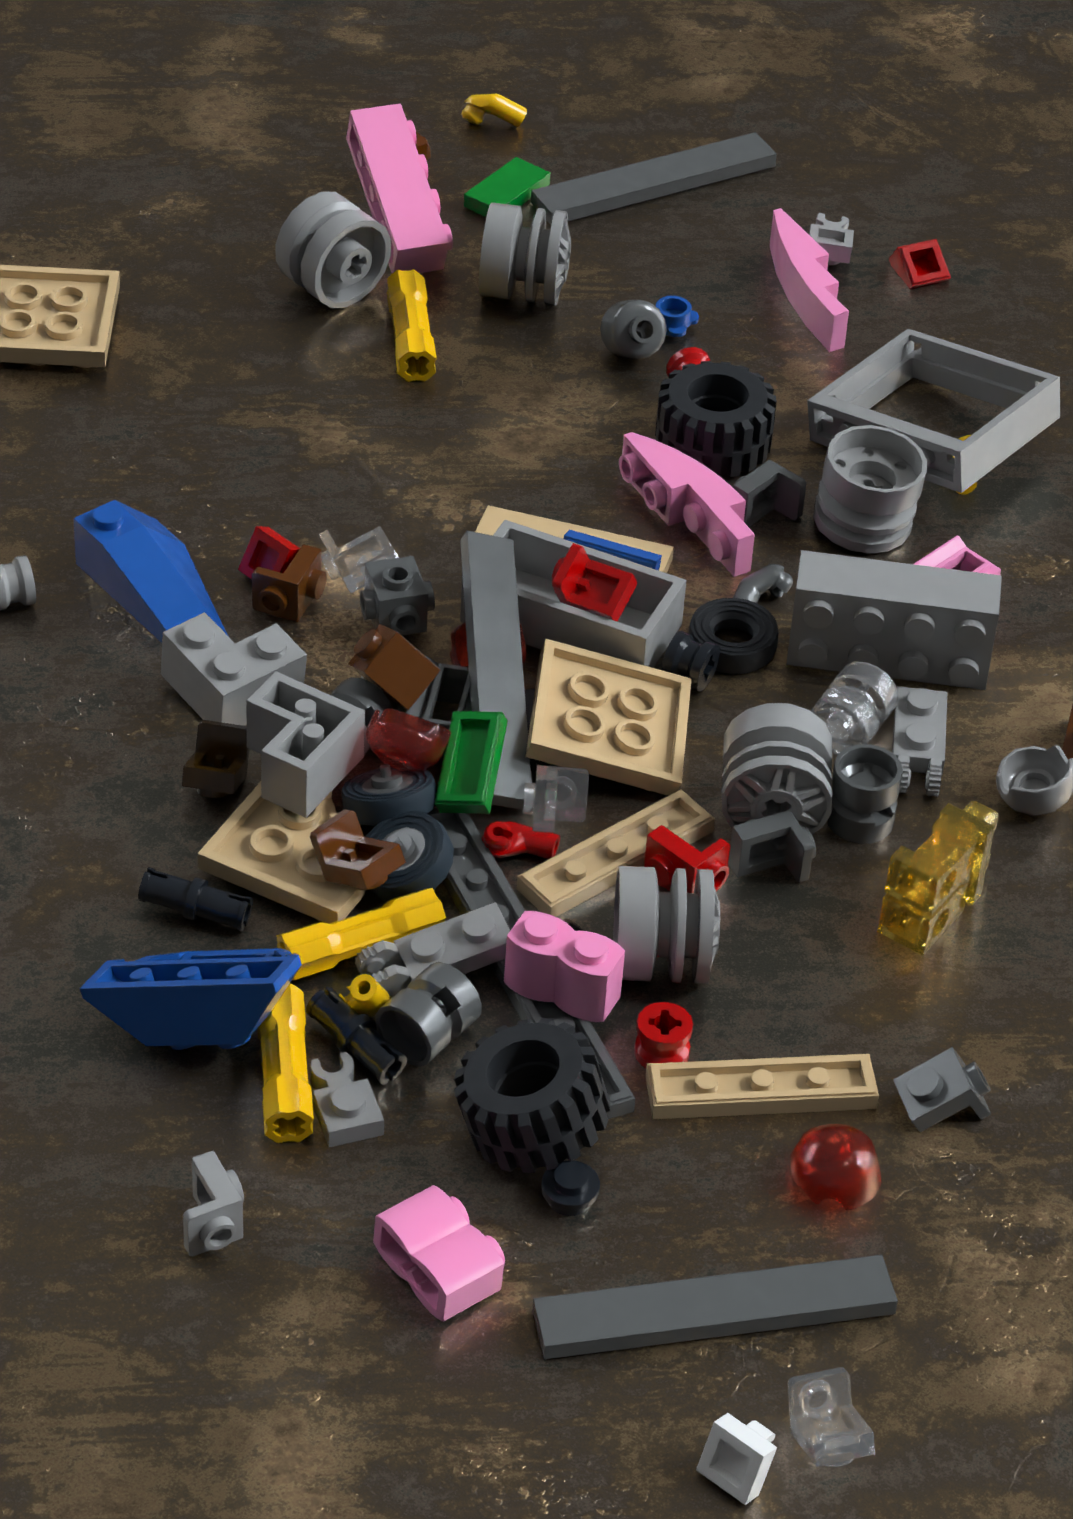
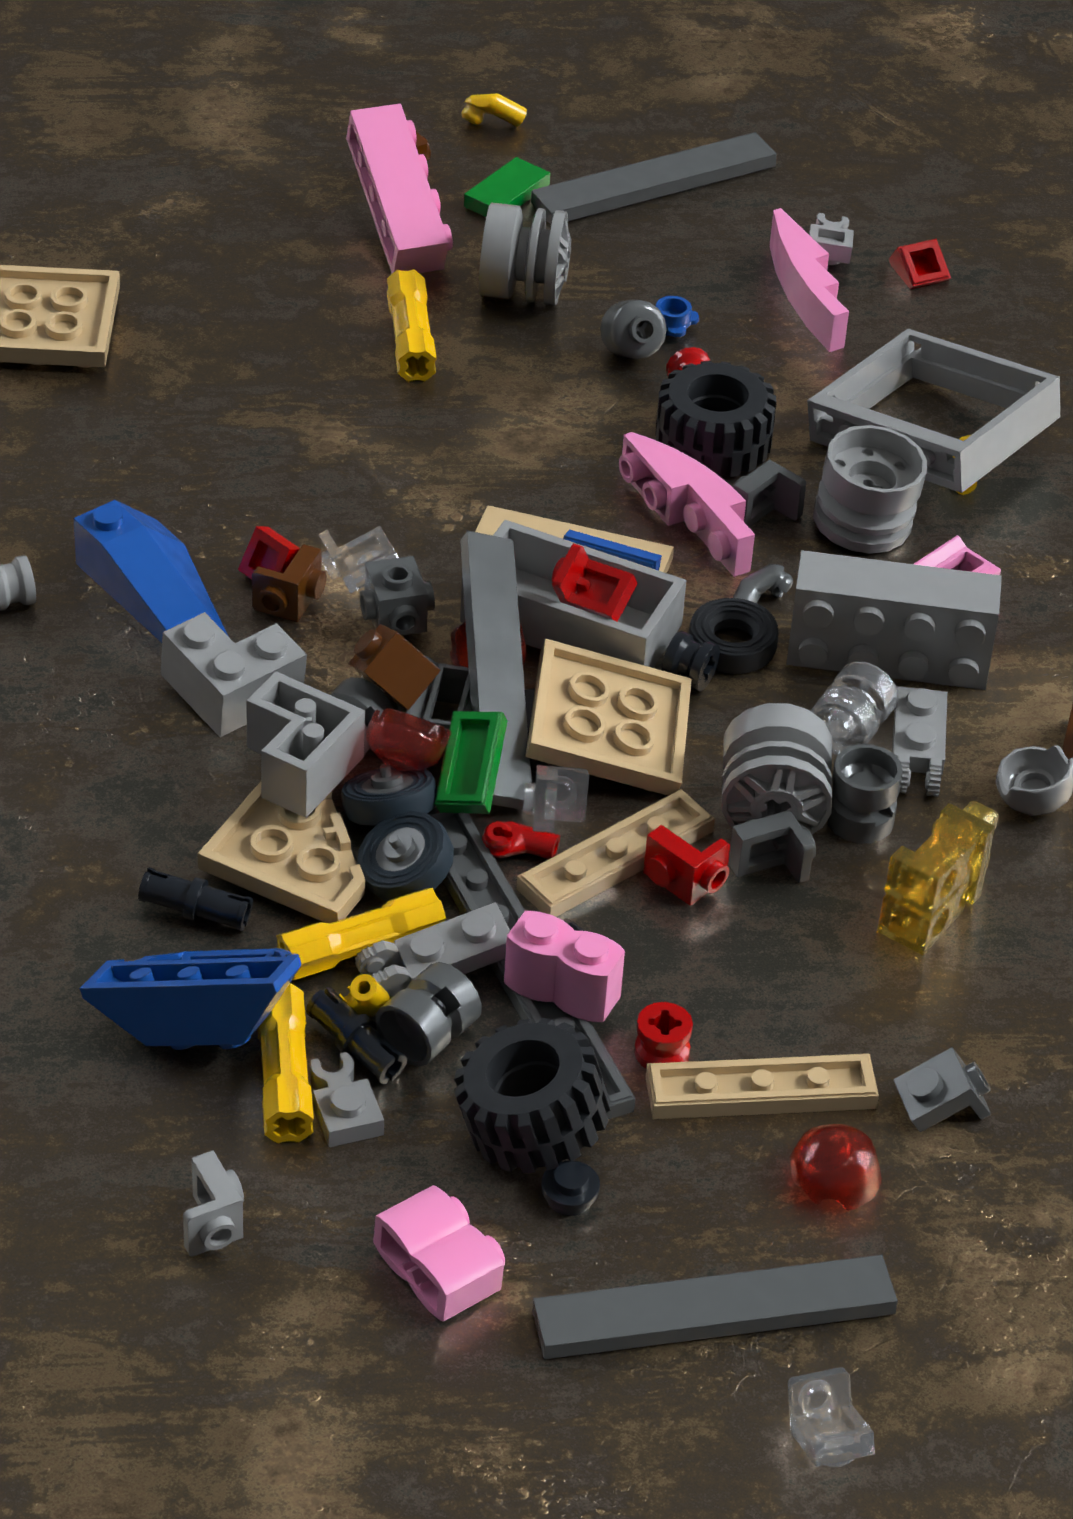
dark brown bracket [182,720,249,798] -> none
light grey wheel [275,192,391,308] -> none
reddish brown bracket [310,809,406,890] -> none
light grey wheel [613,866,720,984] -> none
white tile [696,1413,777,1505] -> none

